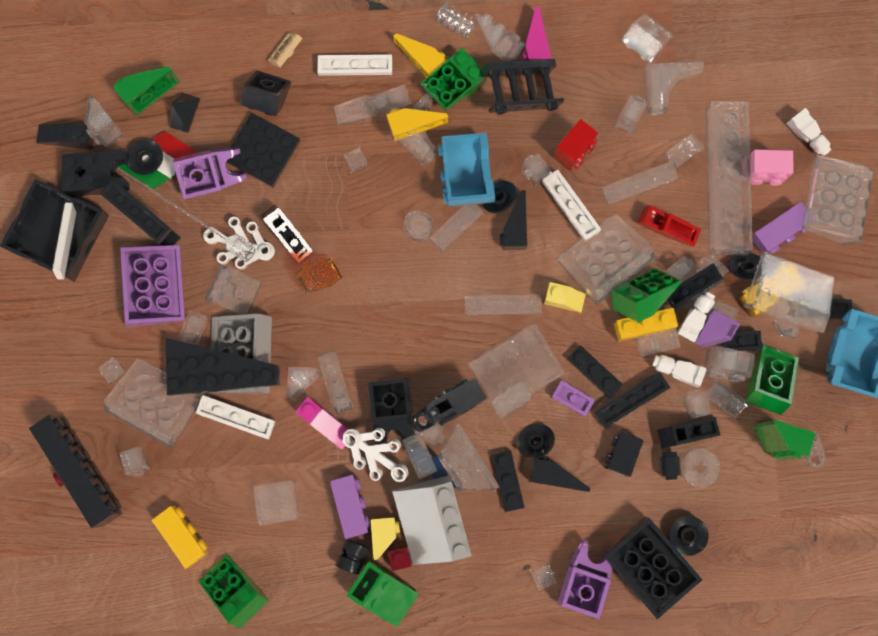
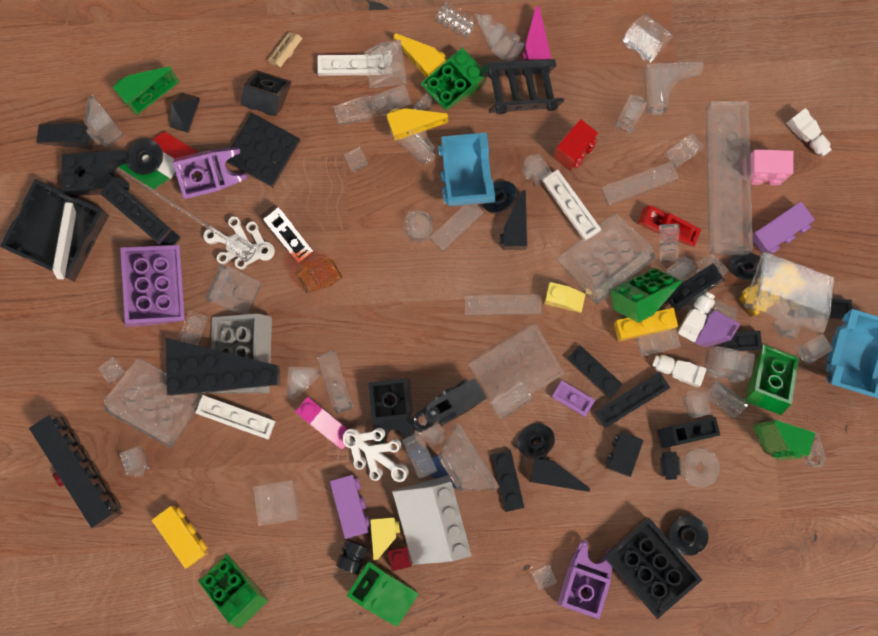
clear slope [802,155,874,245] -> none
none -> clear slope [365,40,407,88]
none -> clear slope [659,224,679,262]
none -> clear brick [797,333,833,363]

